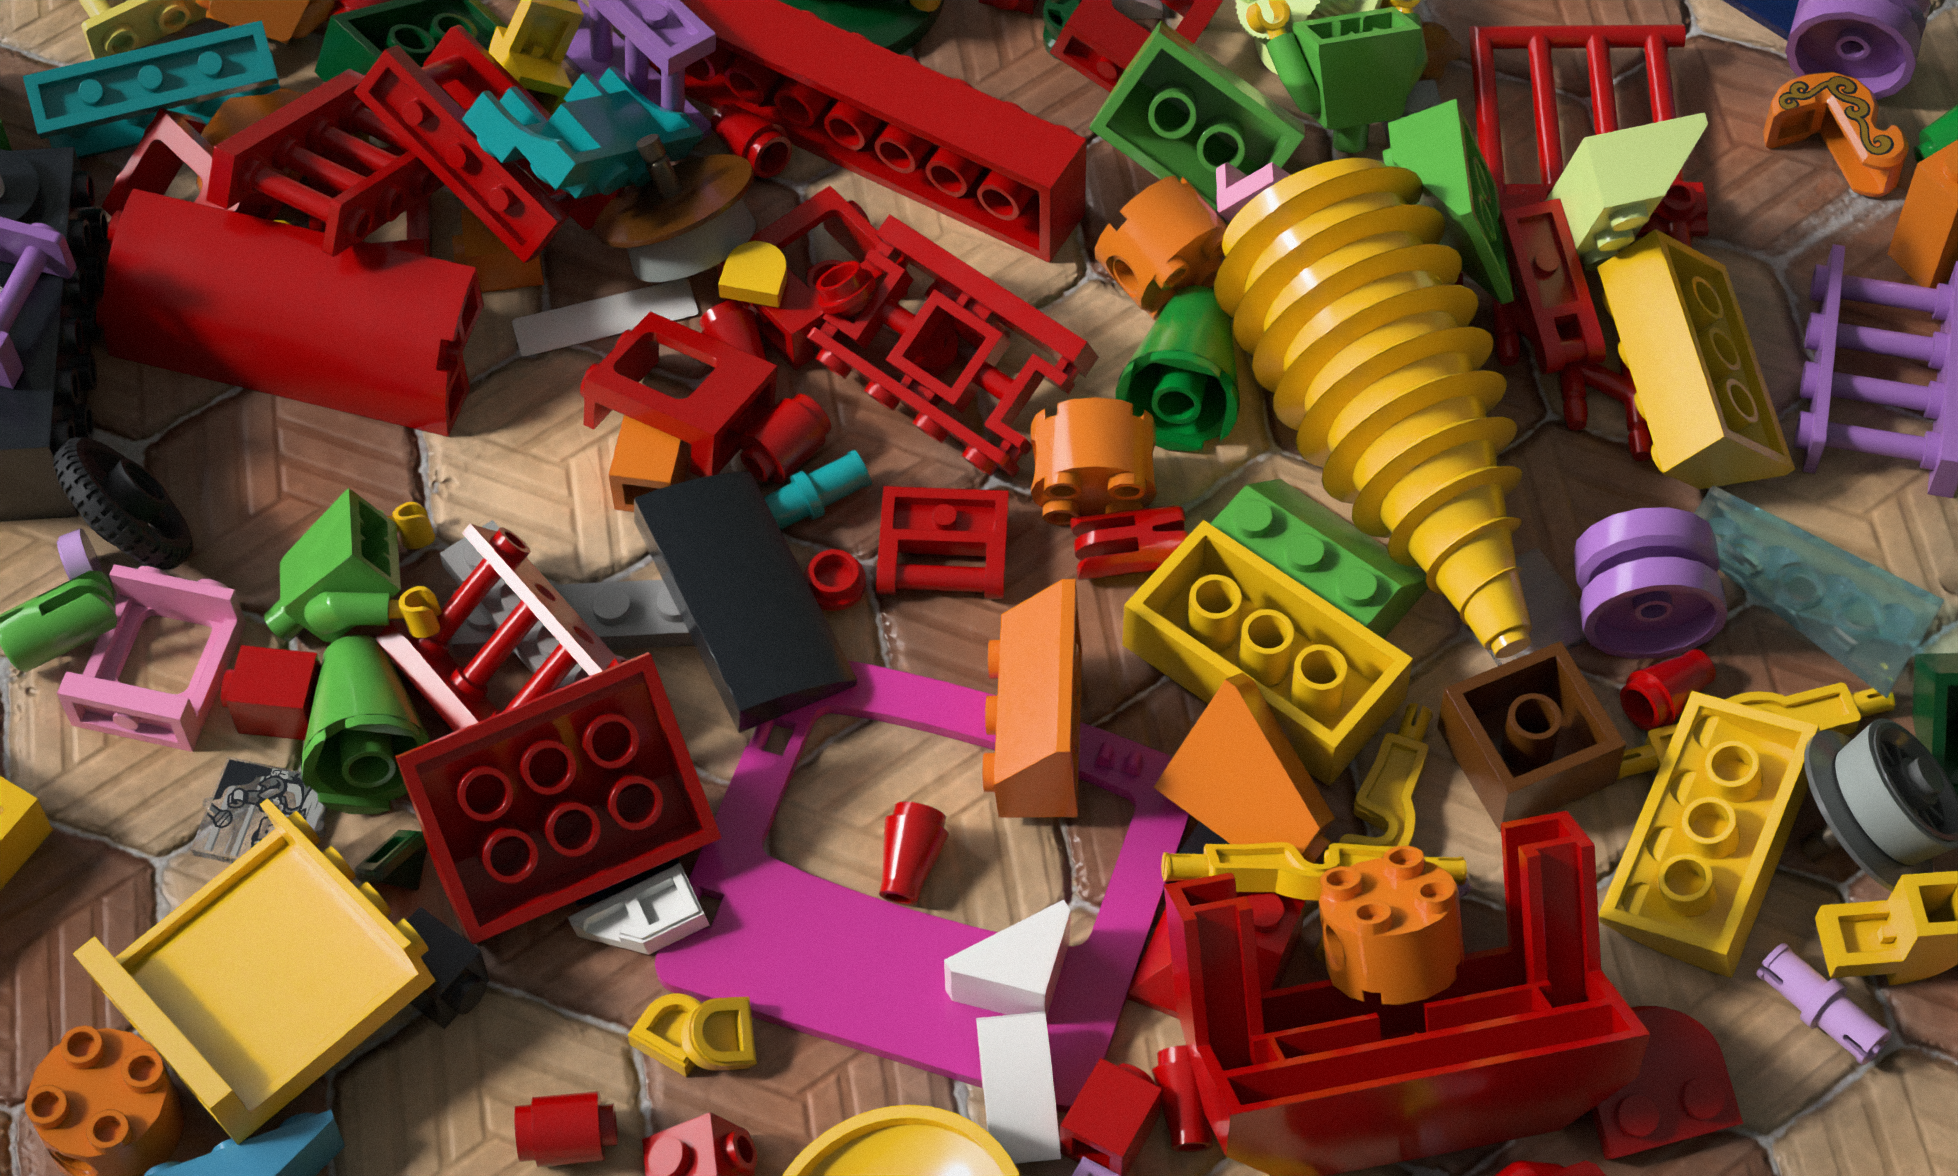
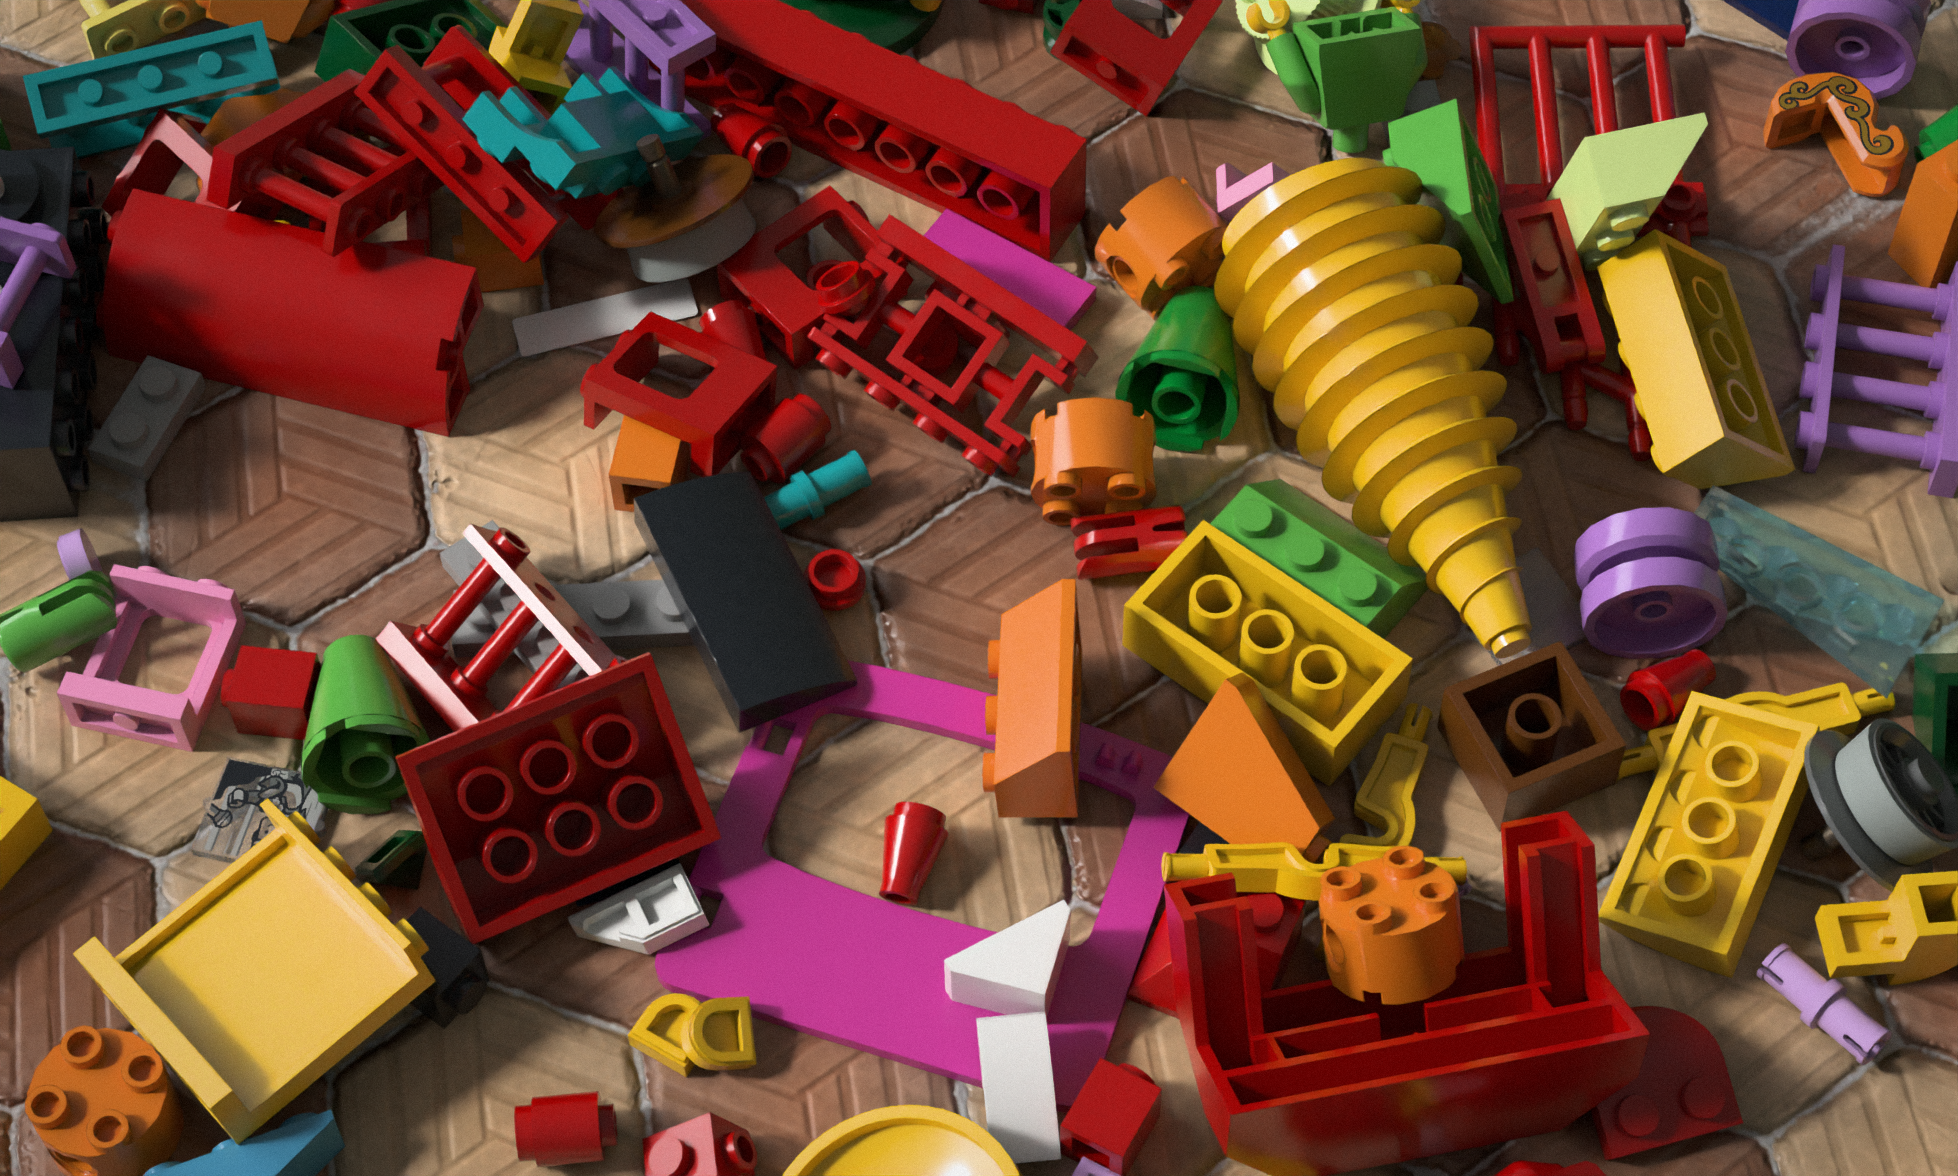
black wheel [53,437,193,570] -> none
bright green torso [264,488,442,642] -> none
yellow tile [718,241,788,308] -> none
red plate [876,486,1009,599] -> none
bright green slope [1089,21,1305,224] -> none
red cone [1151,1045,1213,1152] -> none
none -> light grey plate [88,355,206,481]
none -> dark pink tile [923,208,1097,331]

